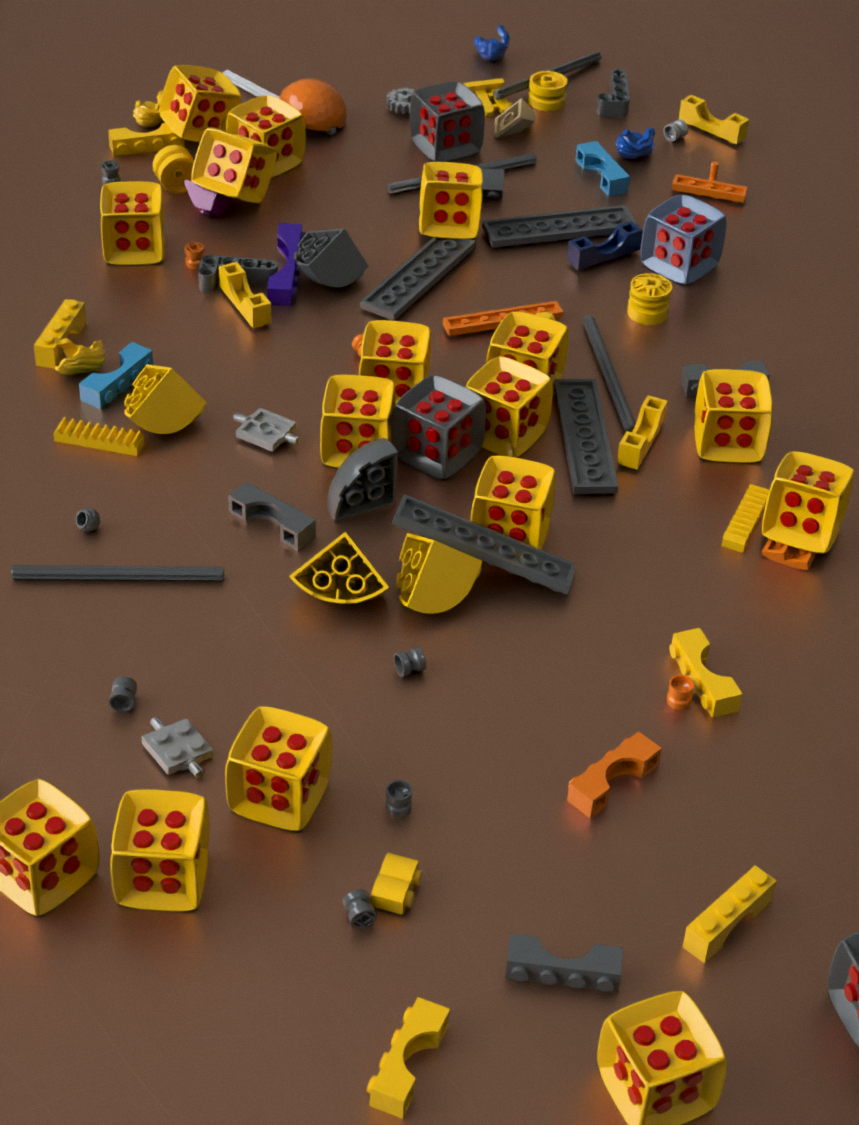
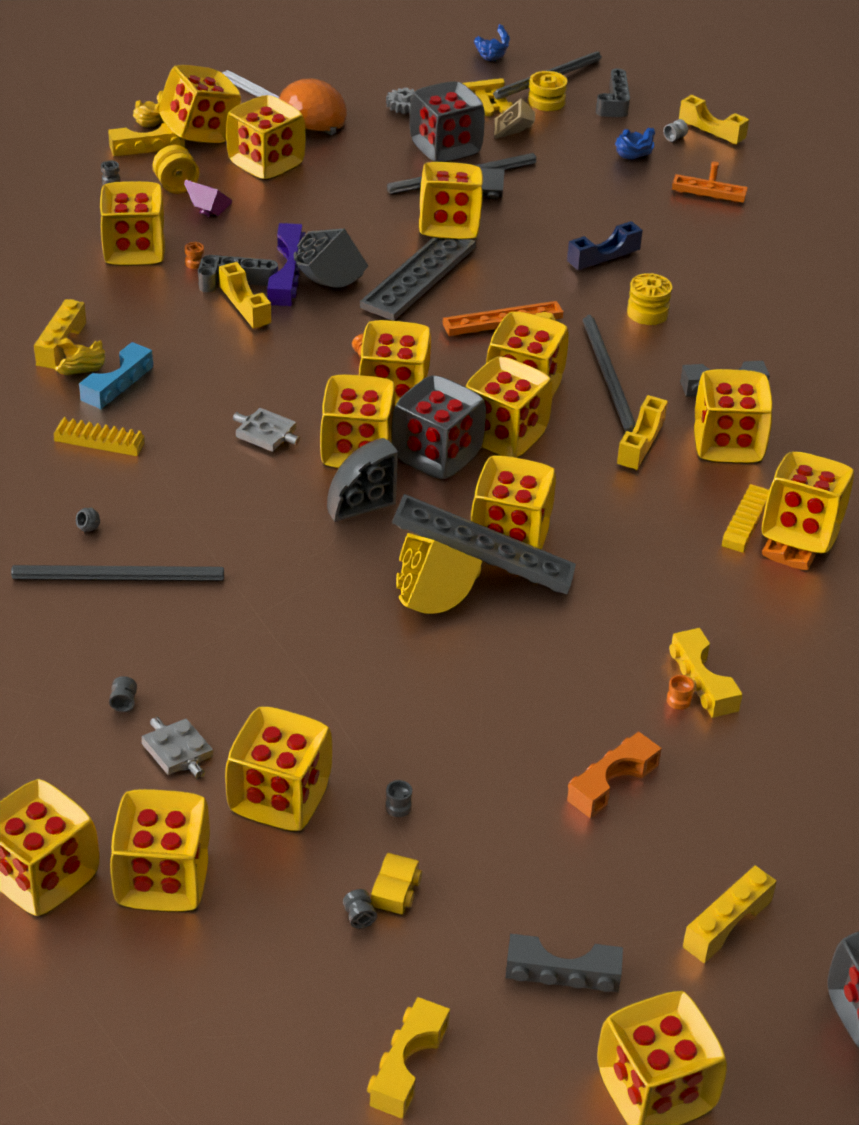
yellow brick [124,364,207,434] -> none
yellow piece [191,127,277,203] -> none
dark grey arch [228,482,316,551] -> none
yellow brick [289,532,391,605] -> none
dark grey wheel [394,647,426,677] -> none
dark grey plate [482,205,638,248] -> none
dark grey plate [554,379,618,494] -> none
dark azure arch [576,141,630,196] -> none
sand blue piece [641,195,727,284] -> none

